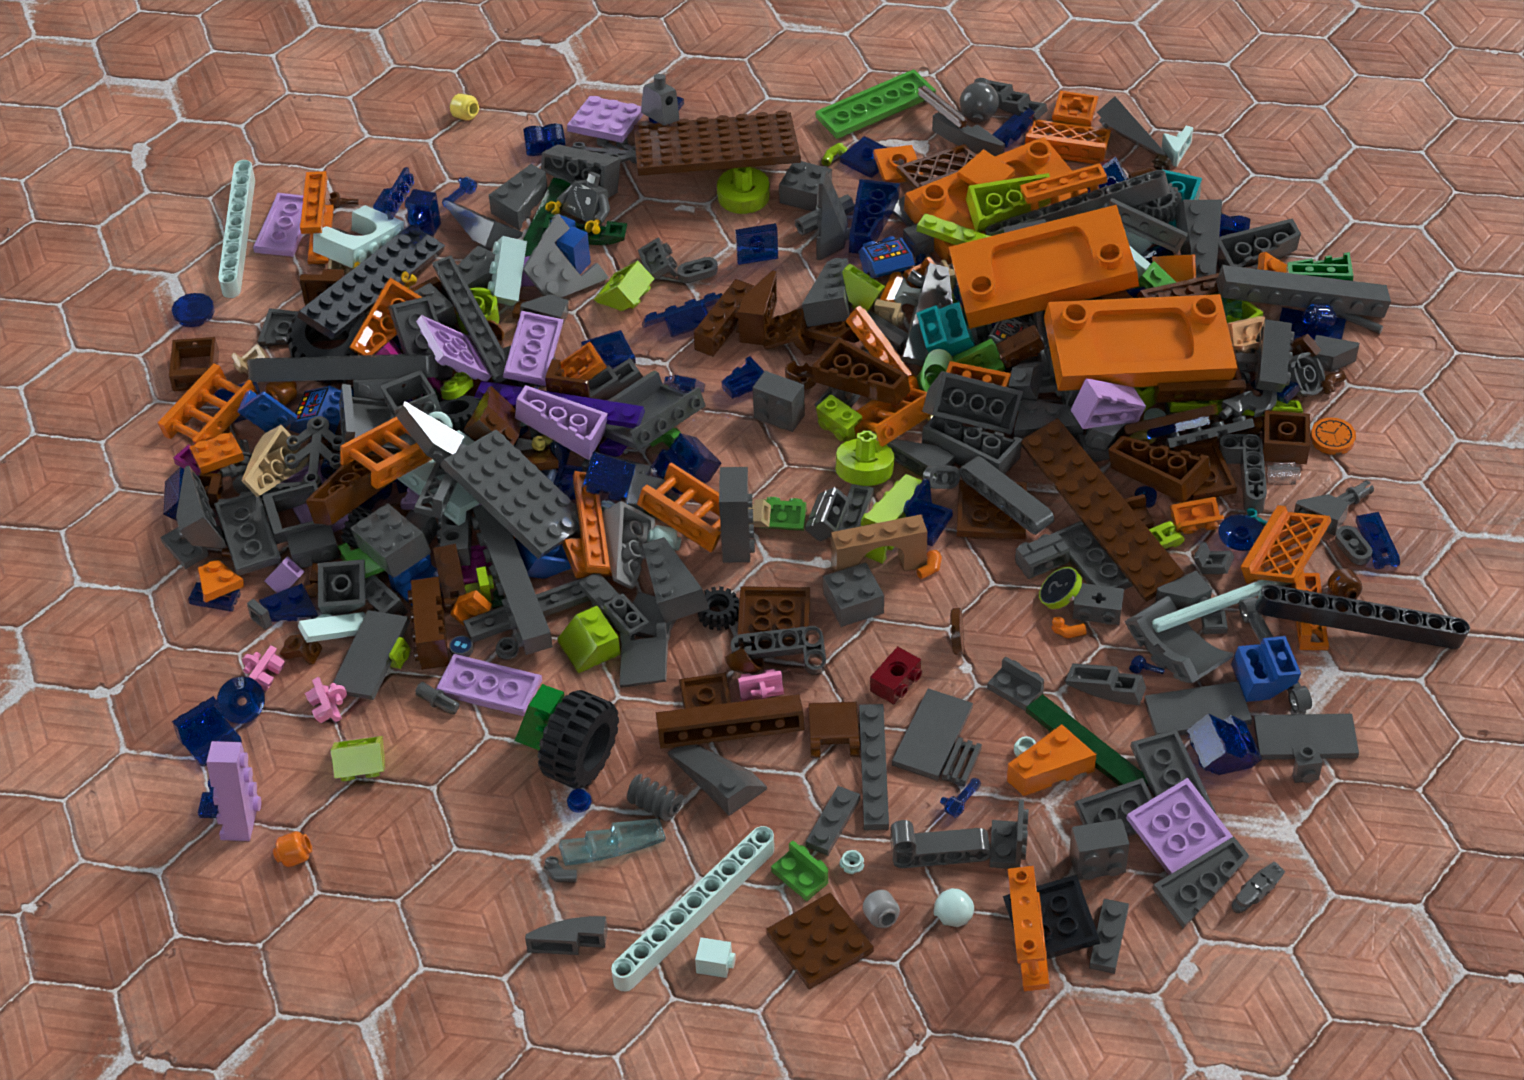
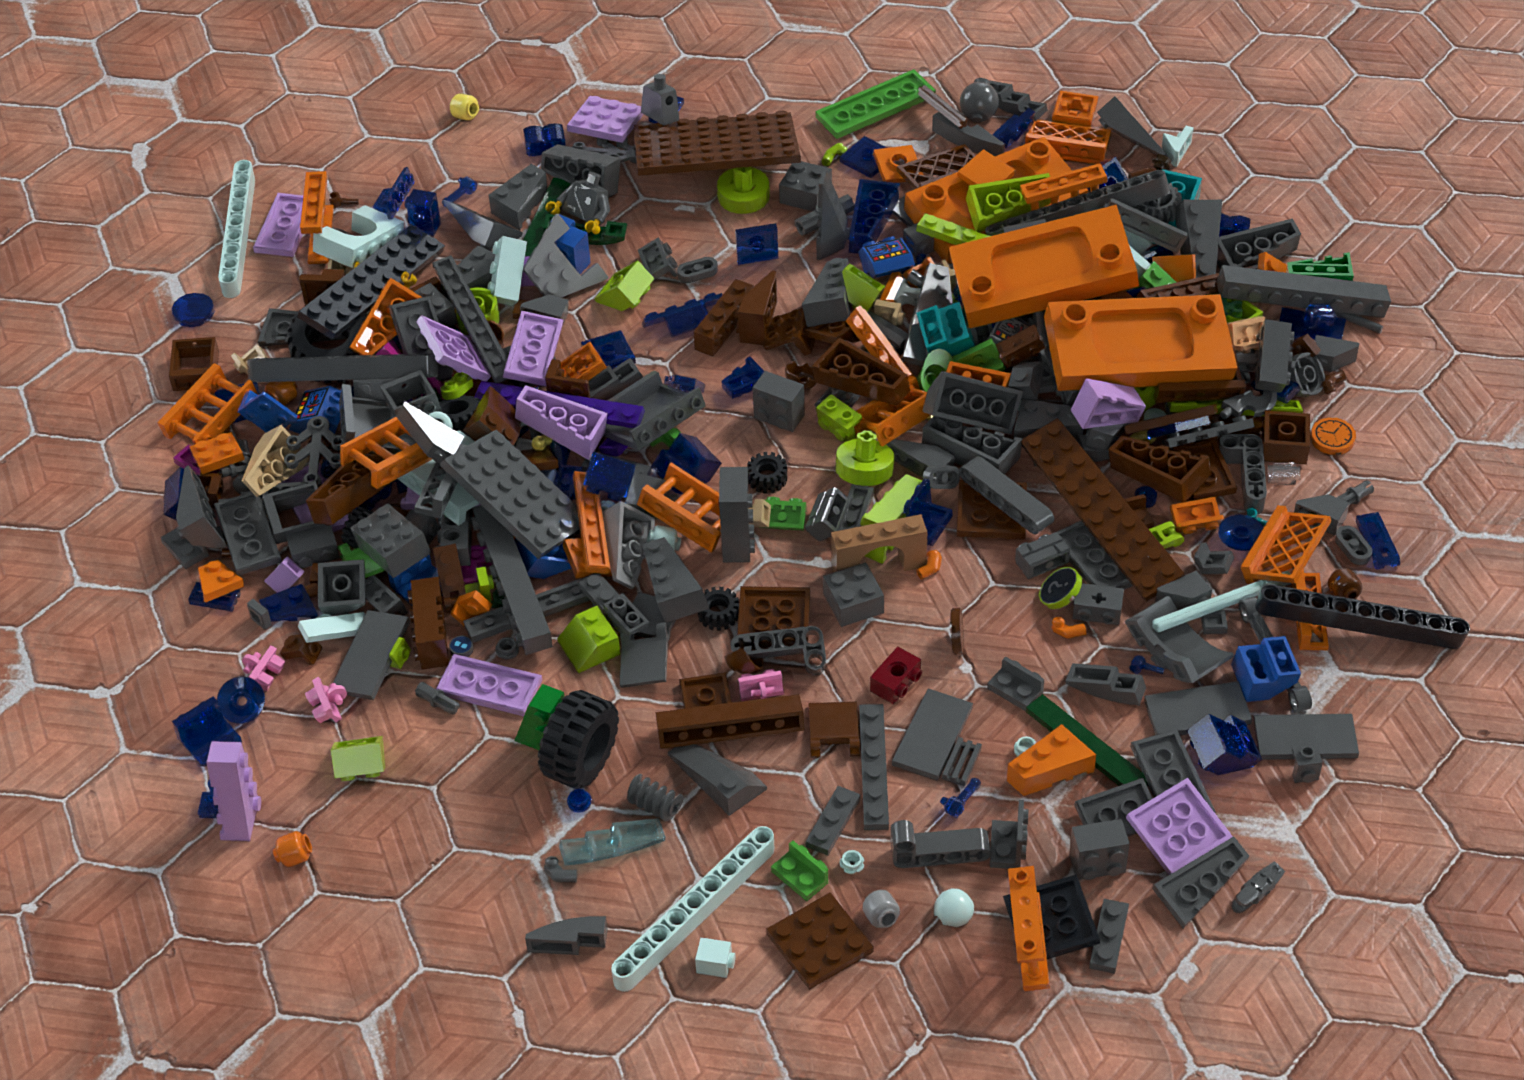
none -> black tyre [747,452,788,494]

